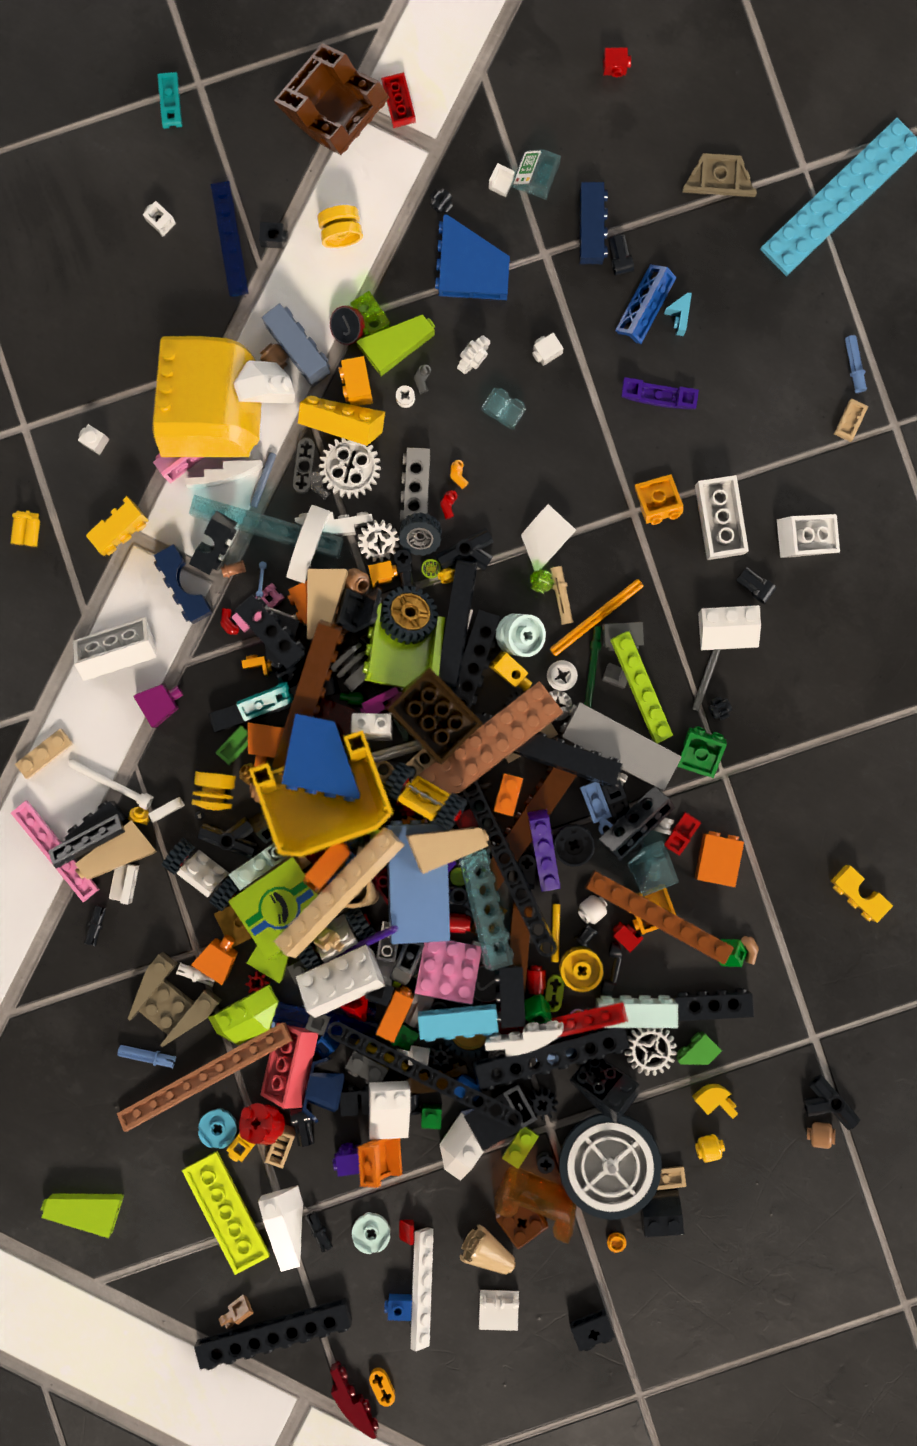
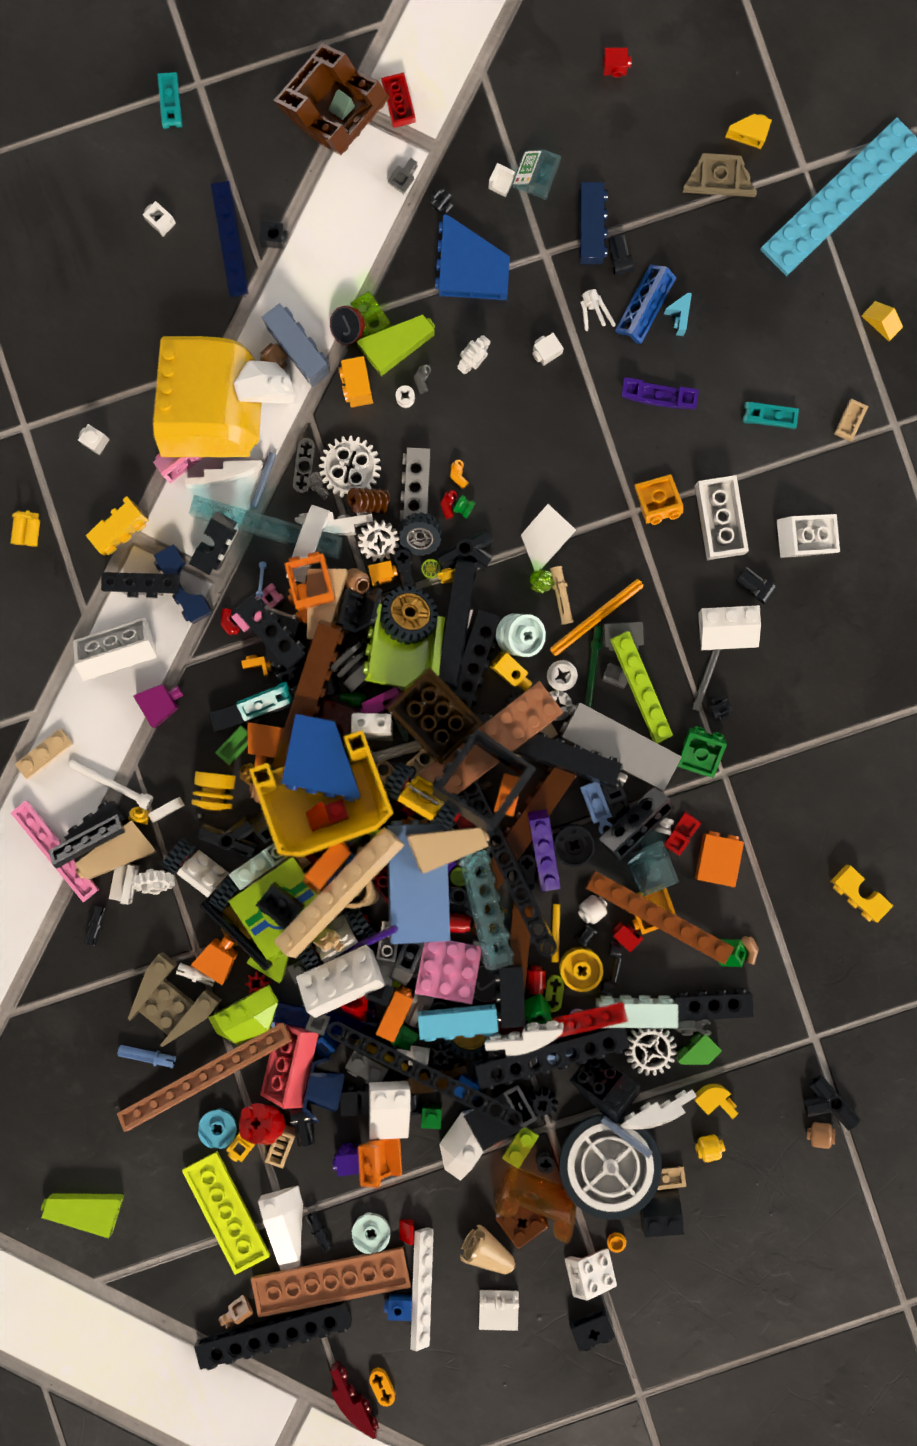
nougat pin [221,560,246,578] -> none
yellow wedge [298,396,385,446] -> none
yellow wheel [317,205,363,248] -> none
clear light blue brick [481,388,526,430] -> none
medium blue axle [845,335,867,393] -> none
none -> black bracket [101,572,179,599]
none -> white gear [132,869,175,895]
none -> black axle [200,899,273,971]
none -> nougat plate [251,1246,411,1318]
none -> black bracket [256,882,305,929]
none -> orange window [285,552,336,611]
none -> red slope [306,799,349,832]
none -> sand green slope [329,89,355,120]
none -> reddish brown piece [347,488,390,514]
none -> dark grey plate [388,158,418,194]
none -> black window [431,729,536,835]
none -> green wheel [453,495,476,519]
none -> white bracket [565,1248,617,1301]
none -> white plant [581,289,616,331]
none -> sand blue bar [601,1116,653,1158]
none -> white slope [621,1090,696,1129]
none -> dark grey plate [675,1019,711,1036]
none -> yellow slope [726,114,772,149]
none -> teal plate [743,402,799,429]
none -> yellow slope [862,301,903,341]

